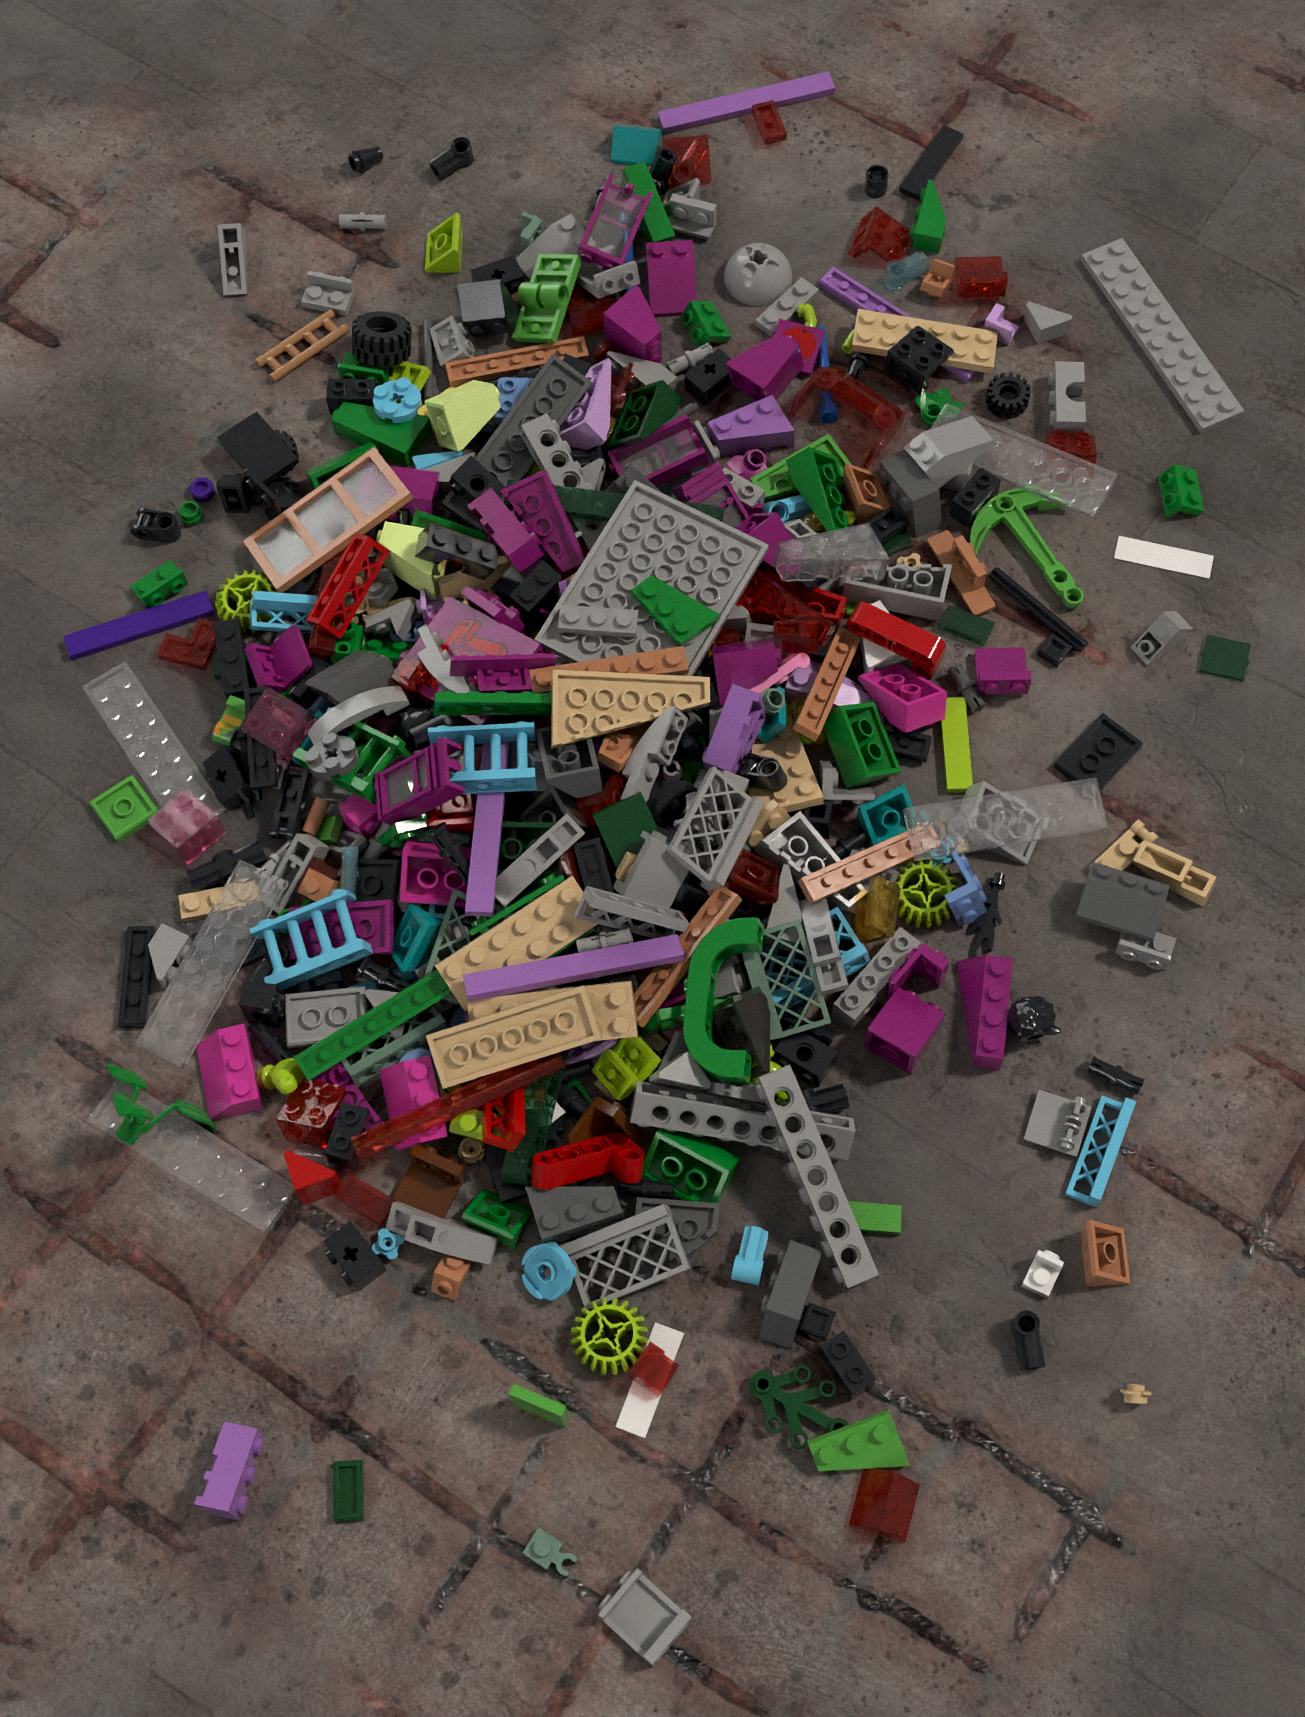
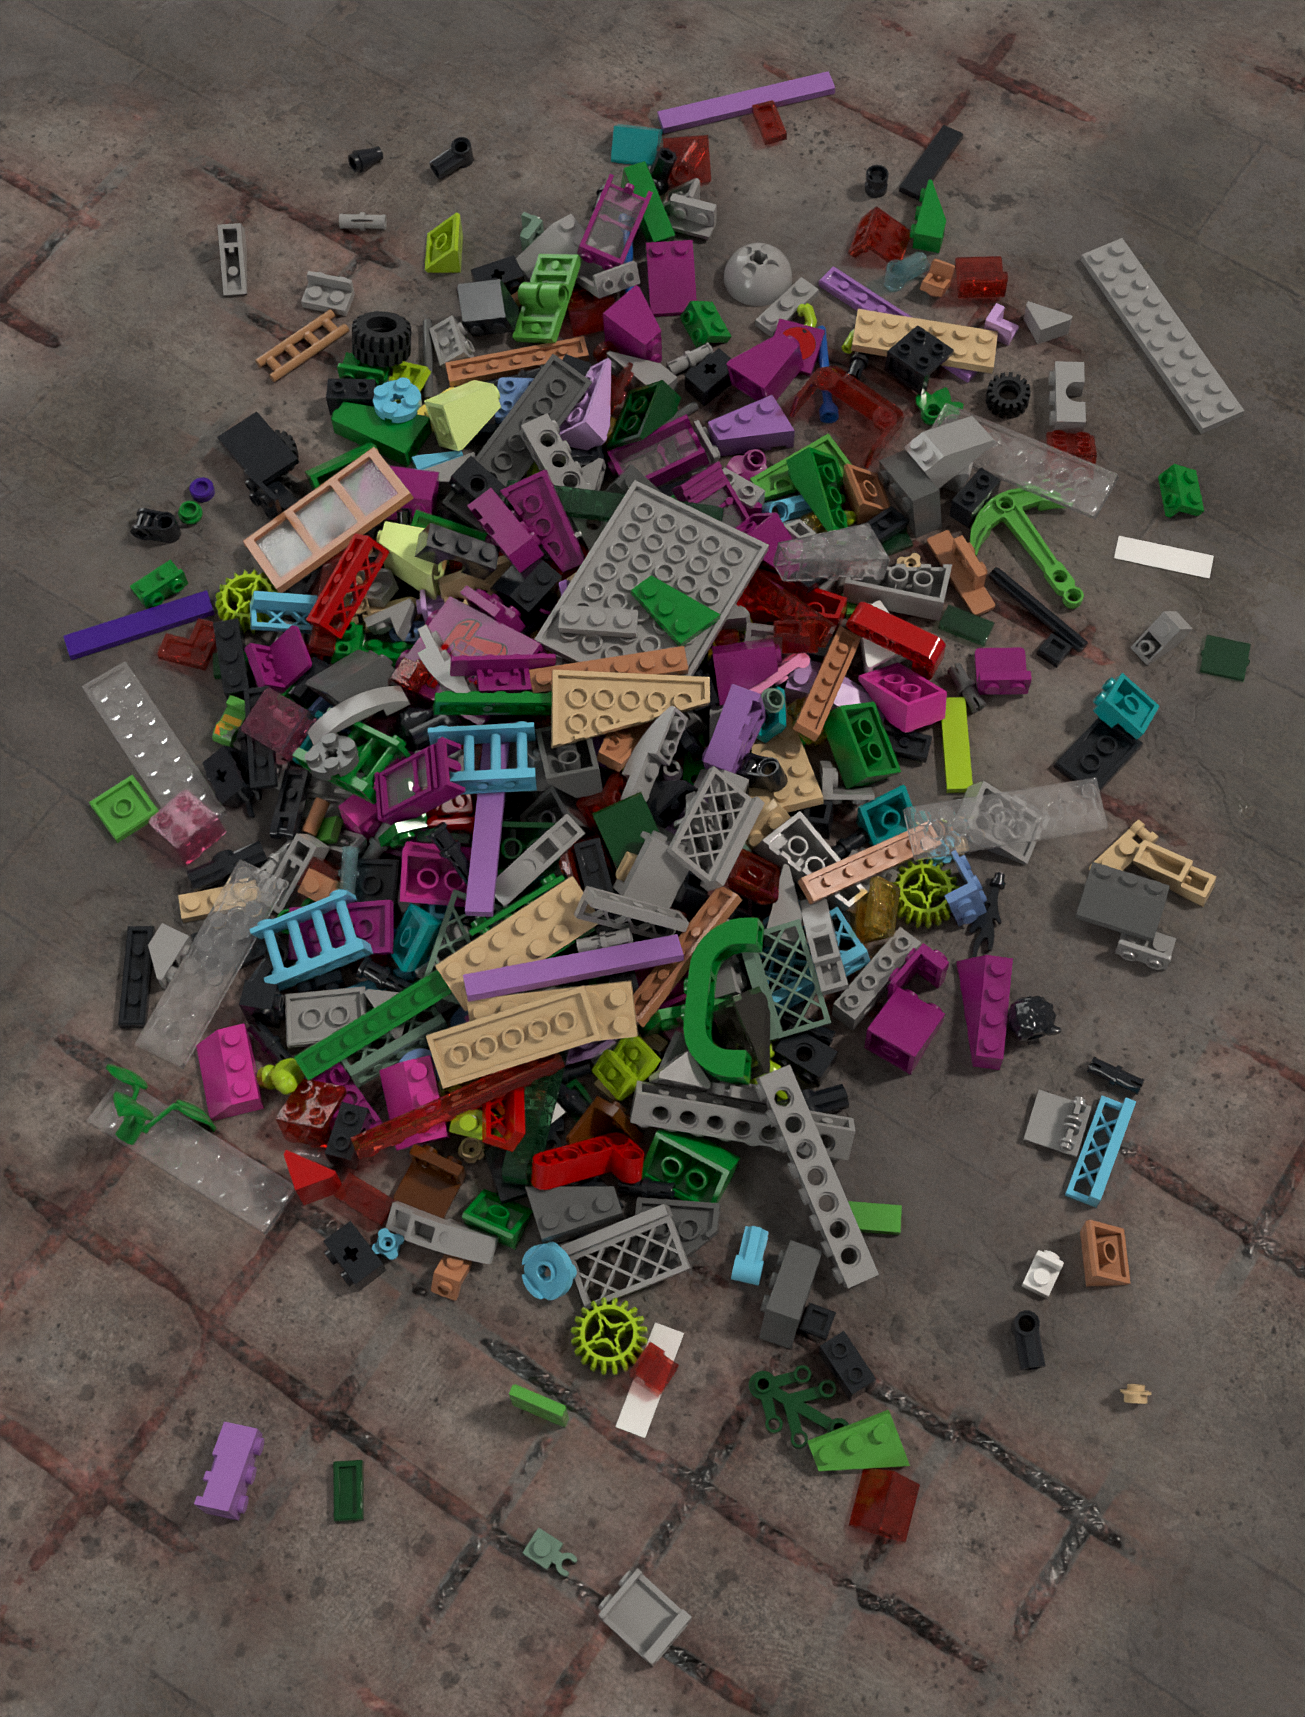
black slope [216,474,251,513] -> none
none -> teal plate [1093,673,1160,739]

